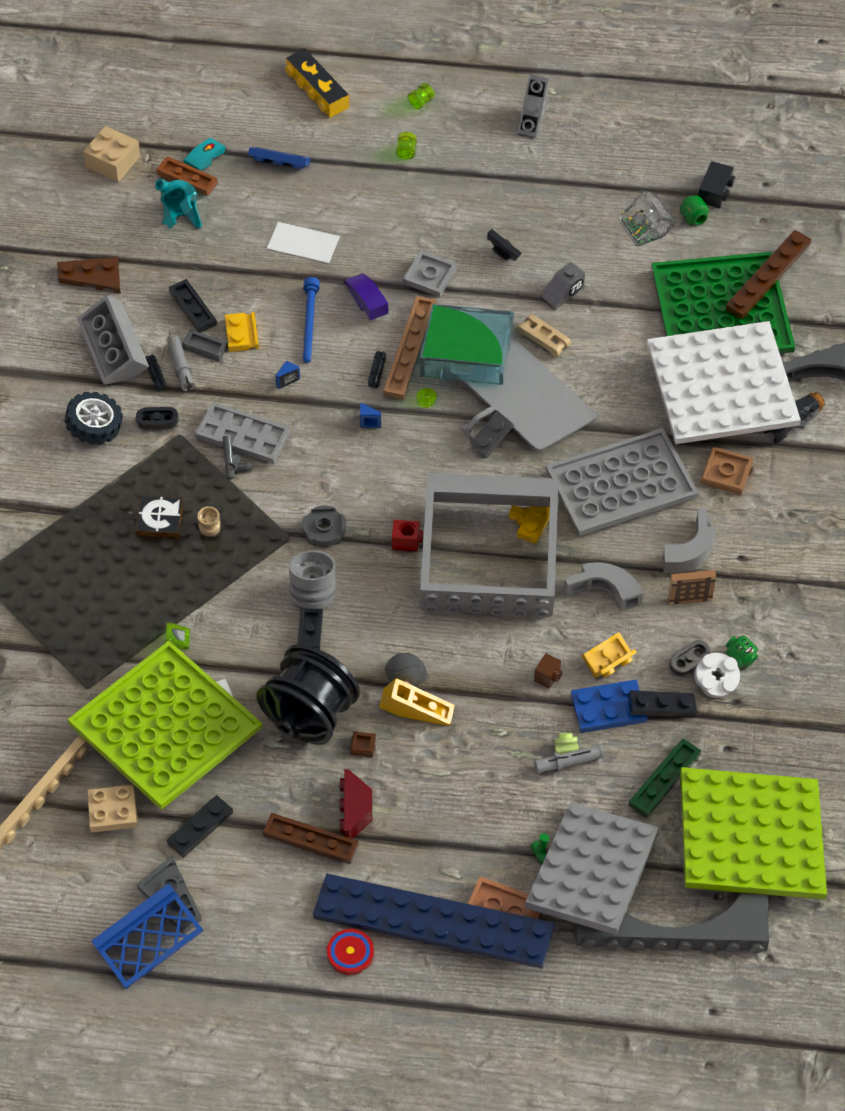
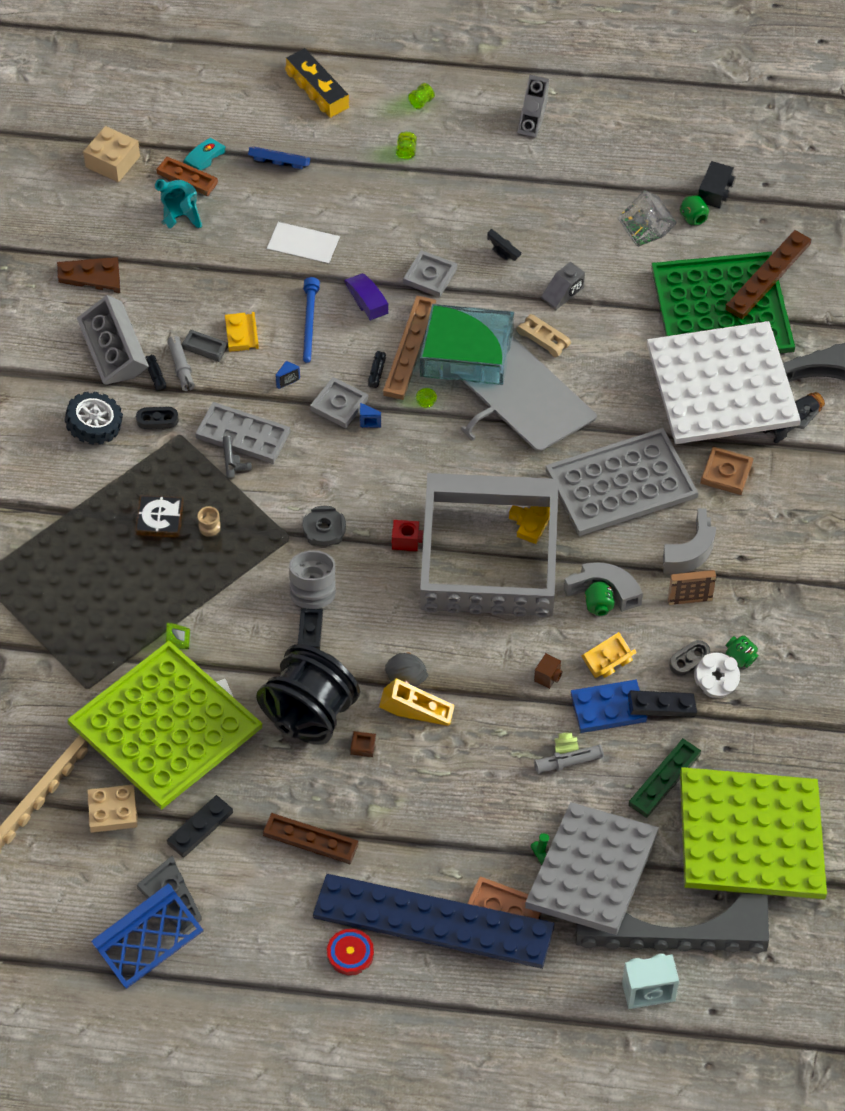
black plate [169,279,217,333] -> none
dark red slope [340,769,373,839] -> none
dark grey plate [470,410,514,458] -> none
none -> light grey plate [310,377,368,428]
none -> green head [585,582,615,616]
none -> light aqua brick [622,954,679,1009]

